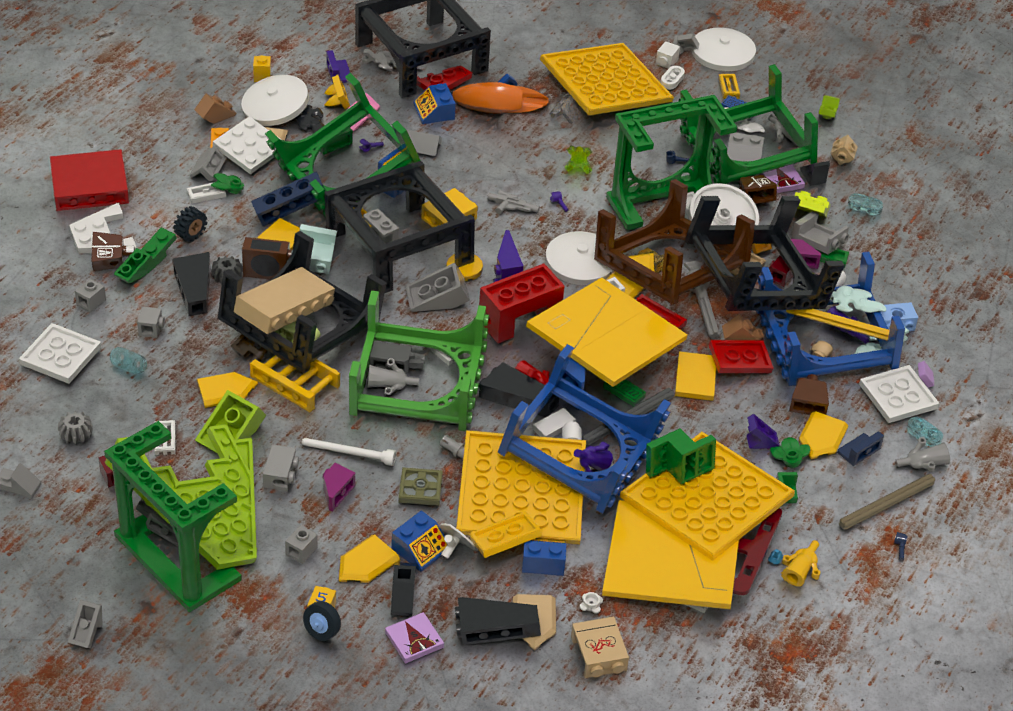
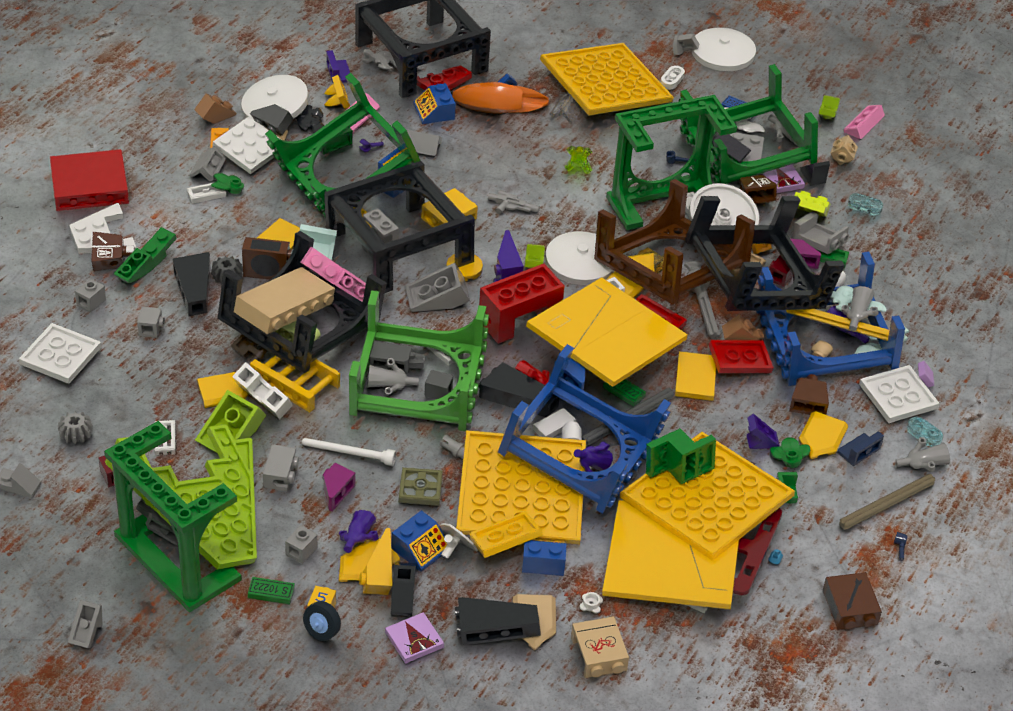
clear light blue plate [110,347,147,374] -> none
black wheel [173,206,208,242] -> none
dark blue brick [251,171,326,226] -> none
yellow brick [253,55,271,82] -> none
dark purple hand [550,191,569,212] -> none
white brick [656,41,680,69] -> none
yellow tile [718,74,740,99] -> none
yellow piece [781,540,821,587] -> none
light blue brick [880,302,918,331] -> none
none -> white arch [232,362,293,420]
none -> green tile [248,577,295,604]
none -> dark grey slope [250,104,293,135]
none -> bright pink slope [300,247,366,302]
none -> dark purple piece [339,510,379,553]
none -> yellow slope [359,528,392,595]
none -> dark grey panel [424,370,453,399]
none -> lime bracket [525,244,545,269]
none -> black slope [712,134,751,163]
none -> reddish brown brick [823,572,882,630]
none -> light grey piece [841,286,879,331]
none -> bright pink slope [843,105,885,139]

